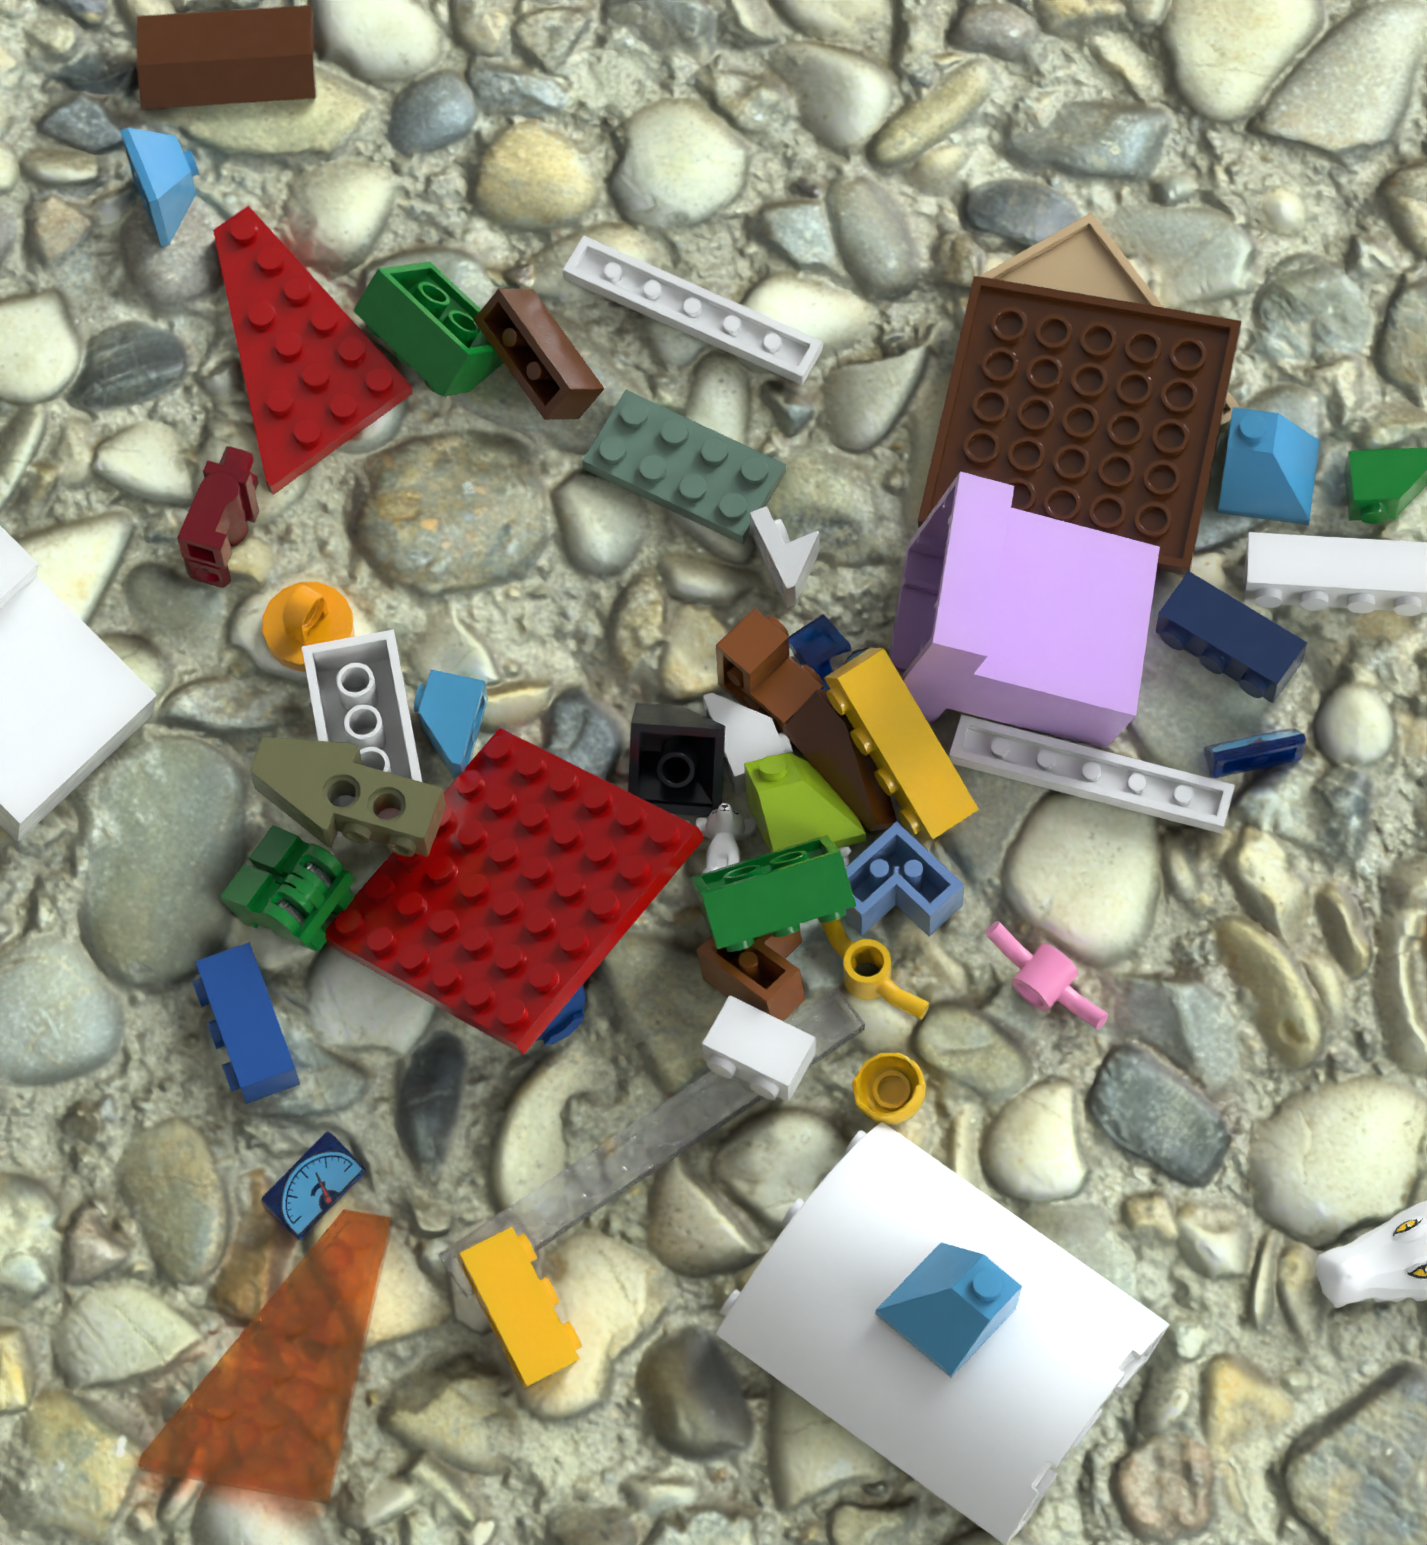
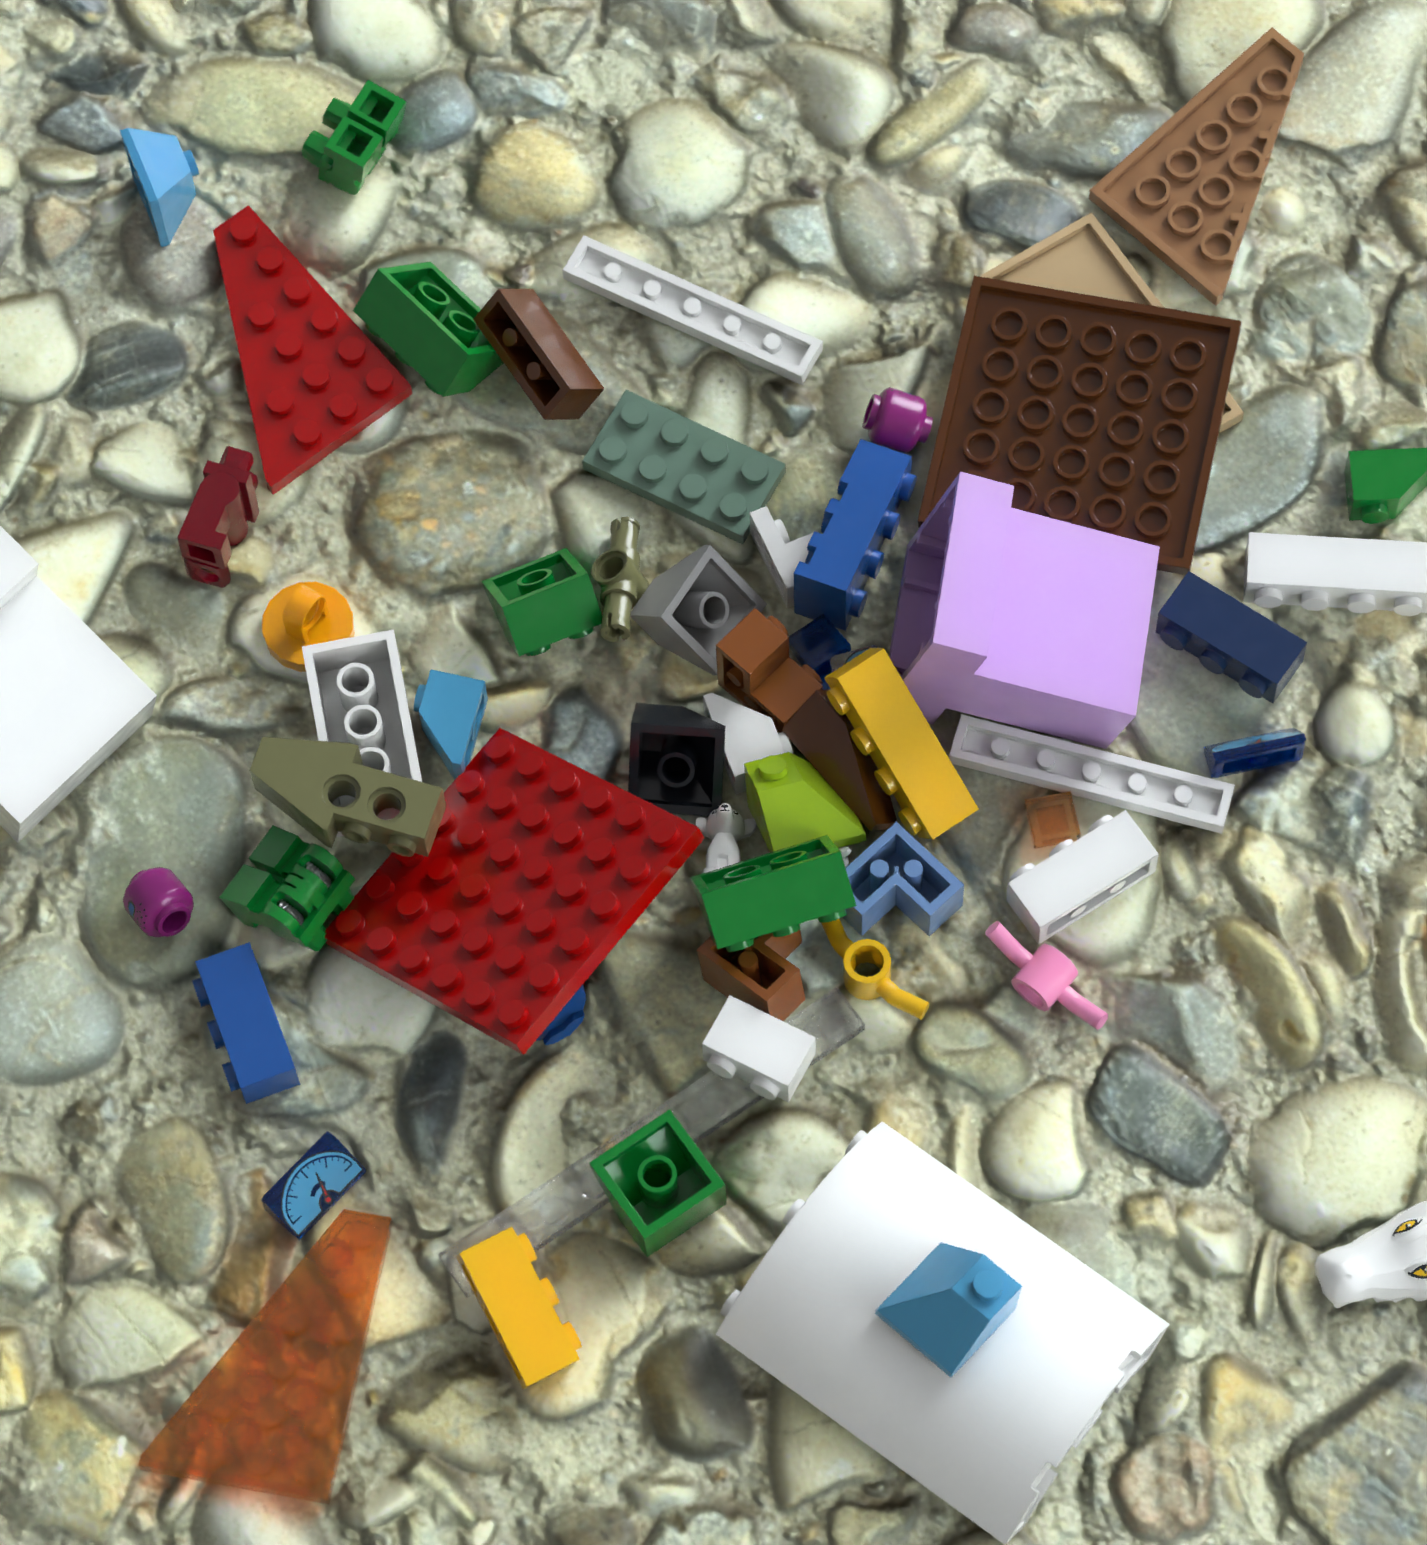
reddish brown slope [137,5,317,109] -> none
yellow hair [852,1053,926,1125] -> none
dark azure slope [1217,407,1320,525] -> none
none -> magenta head [123,867,194,937]
none -> green hips [301,80,406,195]
none -> green slope [482,548,603,657]
none -> green slope [589,1109,727,1257]
none -> olive pin [591,517,649,642]
none -> light grey slope [630,545,767,675]
none -> blue wedge [794,439,917,631]
none -> magenta head [862,387,933,453]
none -> white brick [1006,810,1158,945]
none -> clear orange tile [1024,791,1081,849]
none -> medium nougat wing [1089,27,1304,306]

